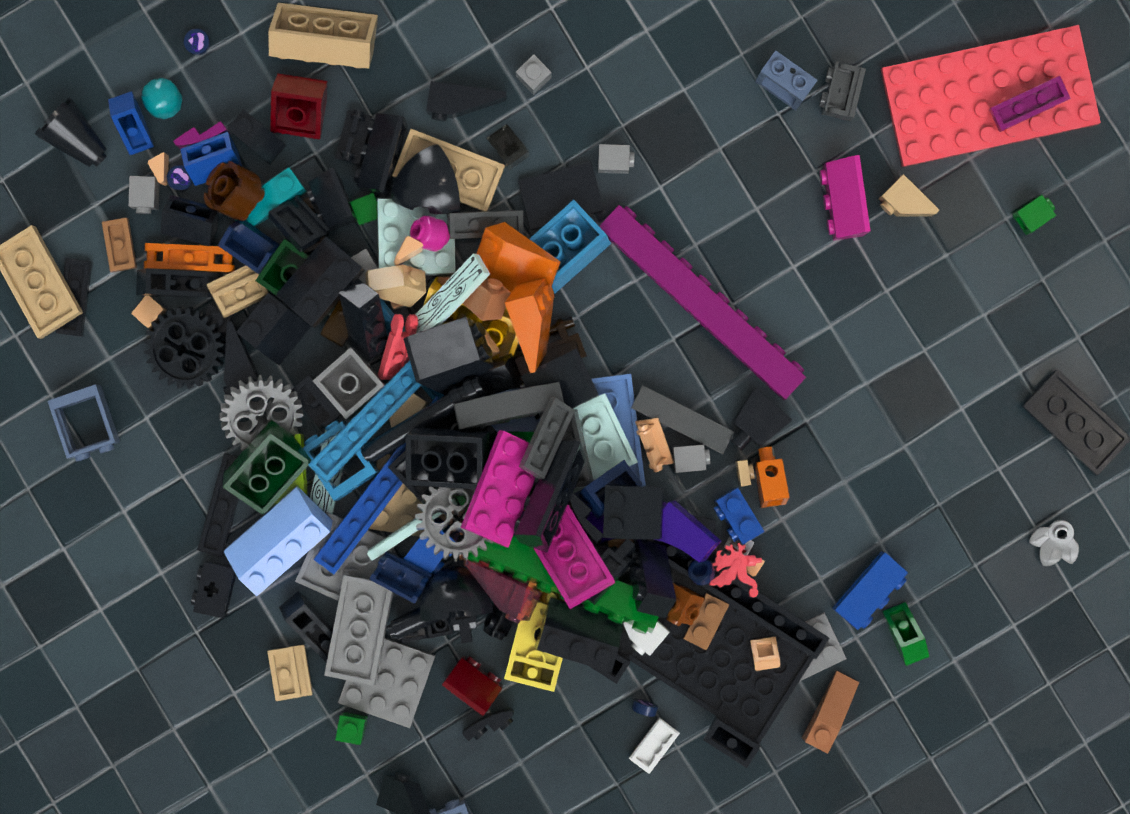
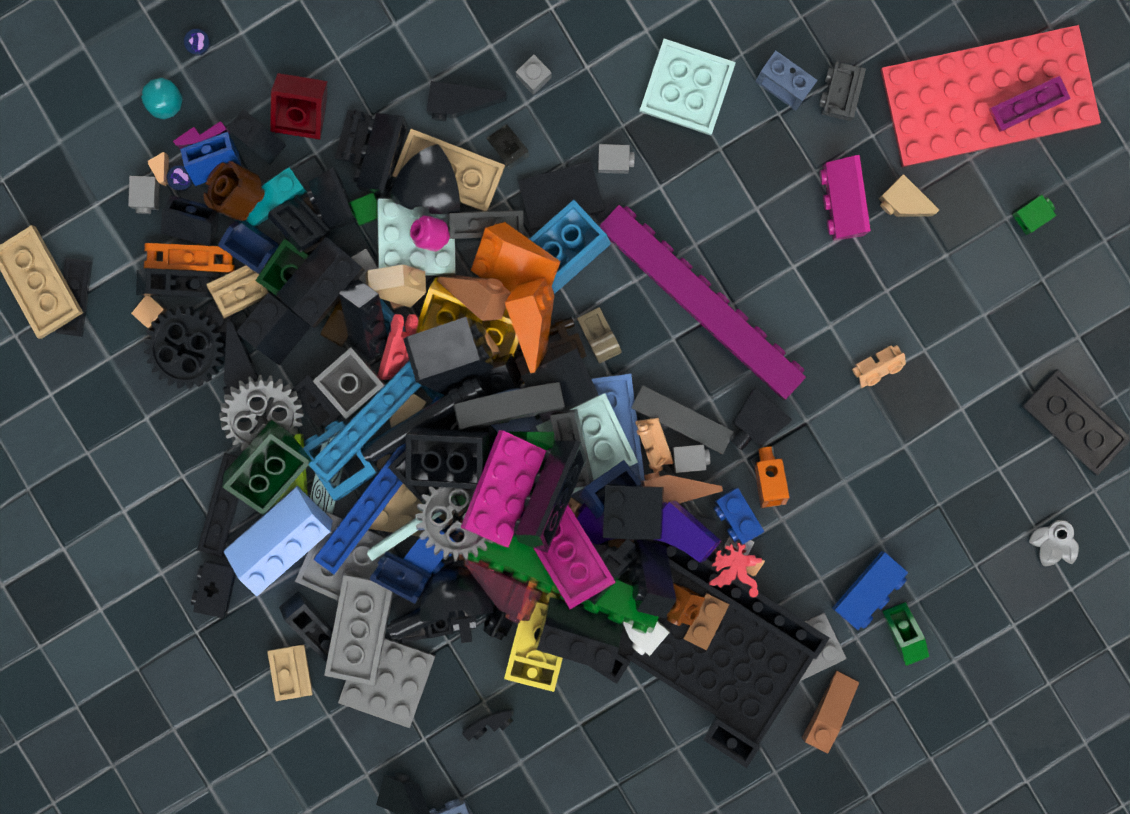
black cone [35,97,107,167] -> none
sand blue window [48,384,120,462] -> none
medium nougat plate [102,218,137,273] -> none
blue slope [108,91,154,155] -> none
tan slope [269,3,378,69] -> none
green brick [335,712,368,745] -> none
light nougat slope [394,236,424,266] -> none
light aqua tile [415,253,490,333] -> none
dark red slope [442,655,503,716] -> none
dark grey plate [519,397,575,479] -> none
black slope [568,493,603,547] -> none
white plate [629,717,680,774] -> none
dark blue tile [632,699,658,717] -> none
dark blue tile [688,559,715,585] -> none
tan plate [735,460,755,486] -> none
light nougat slope [750,636,780,671] -> none
none -> dark tan plate [577,307,622,364]
none -> light aqua plate [639,39,736,135]
none -> nougat slope [641,471,723,504]
none -> light nougat hinge [852,345,906,388]

